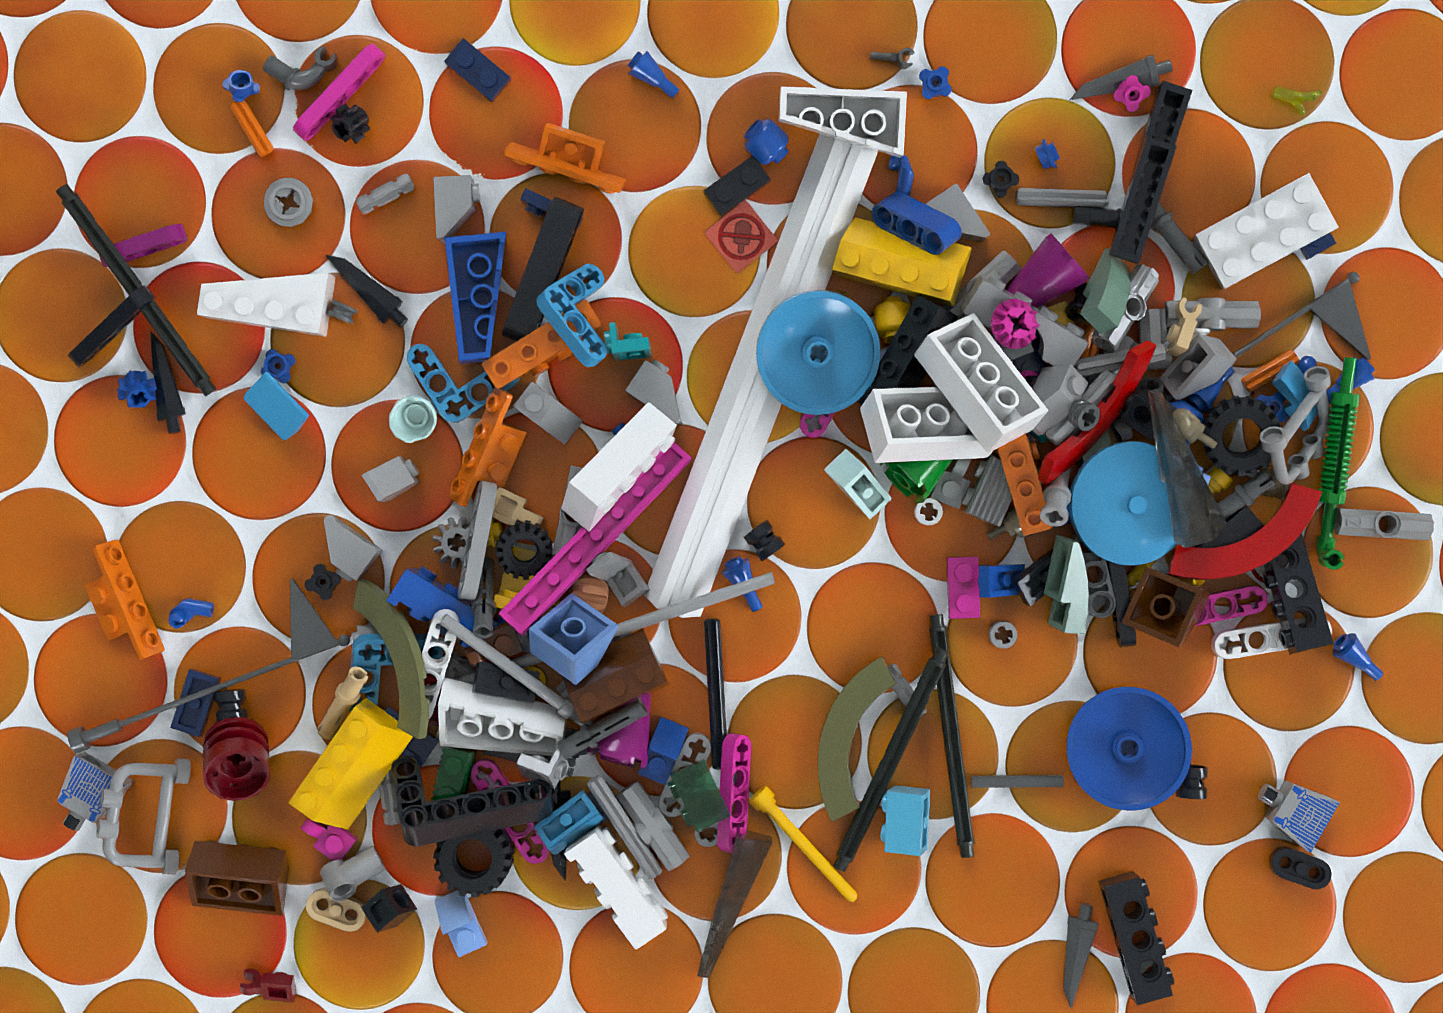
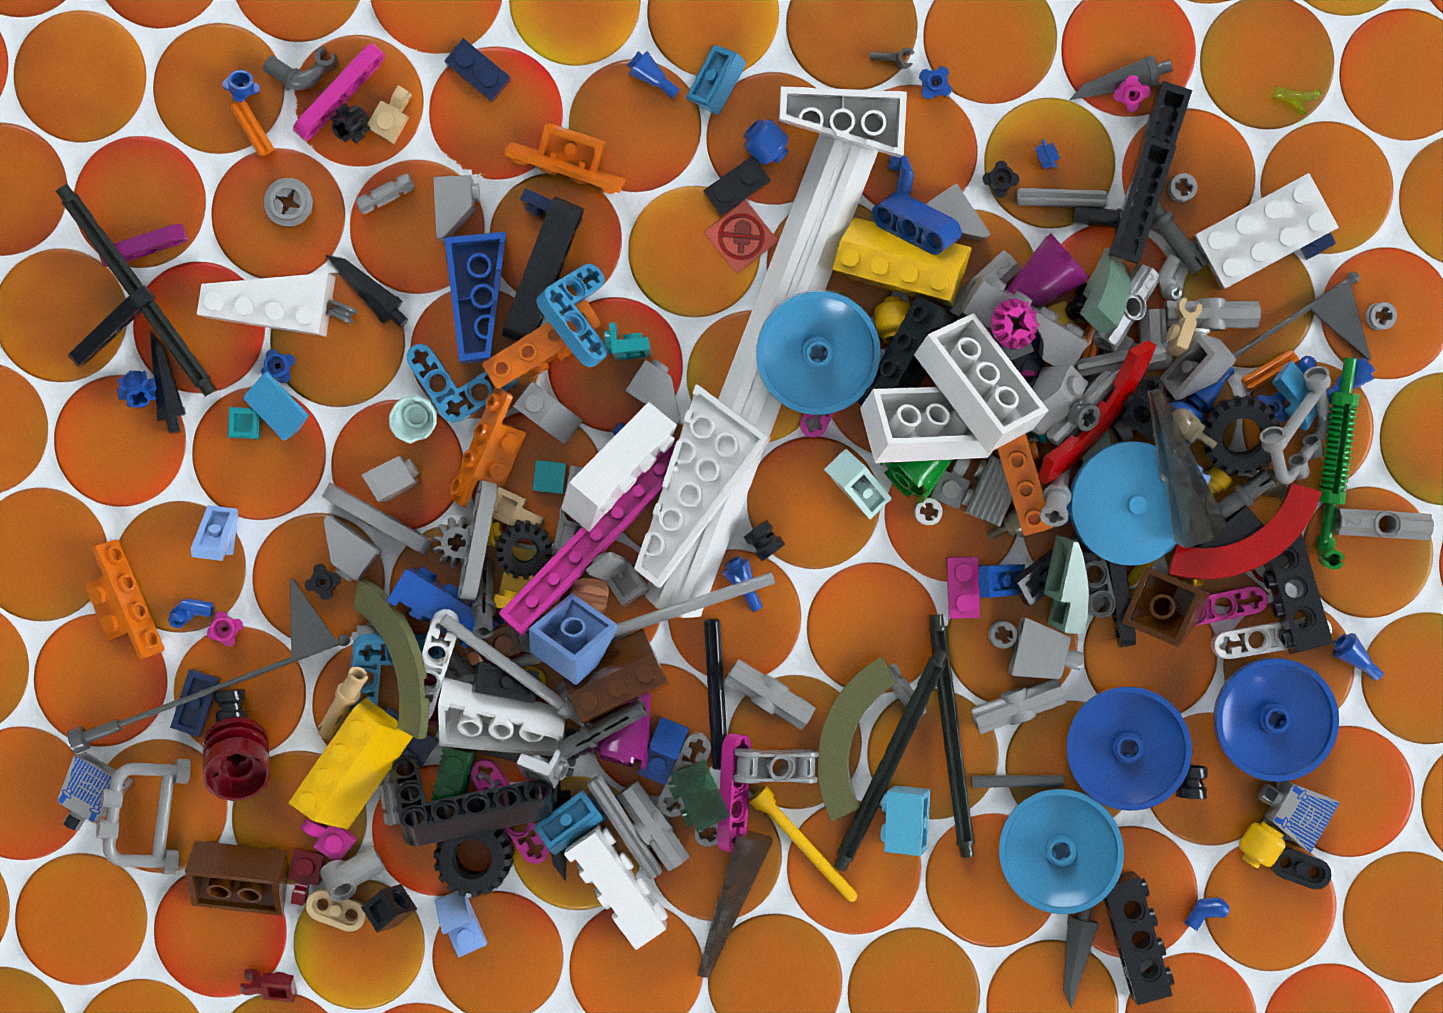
none -> light blue slope [191,505,238,561]
none -> dark pink plate [207,611,243,647]
none -> teal tile [228,407,262,439]
none -> dark red plate [288,848,326,906]
none -> light grey beam [322,483,433,555]
none -> tan plate [367,85,412,144]
none -> teal tile [532,460,567,494]
none -> white wing [634,384,770,588]
none -> dark azure slope [686,45,746,115]
none -> light grey piece [724,658,816,730]
none -> light grey piece [733,748,819,783]
none -> light grey piece [970,679,1066,734]
none -> dark azure dish [999,789,1124,914]
none -> light grey torso [1007,617,1084,679]
none -> light grey arm [1157,254,1182,301]
none -> light grey bush [1167,173,1198,203]
none -> blue arm [1184,897,1230,931]
none -> blue dish [1213,658,1339,782]
none -> yellow head [1239,821,1286,868]
none -> light grey bush [1365,302,1397,330]

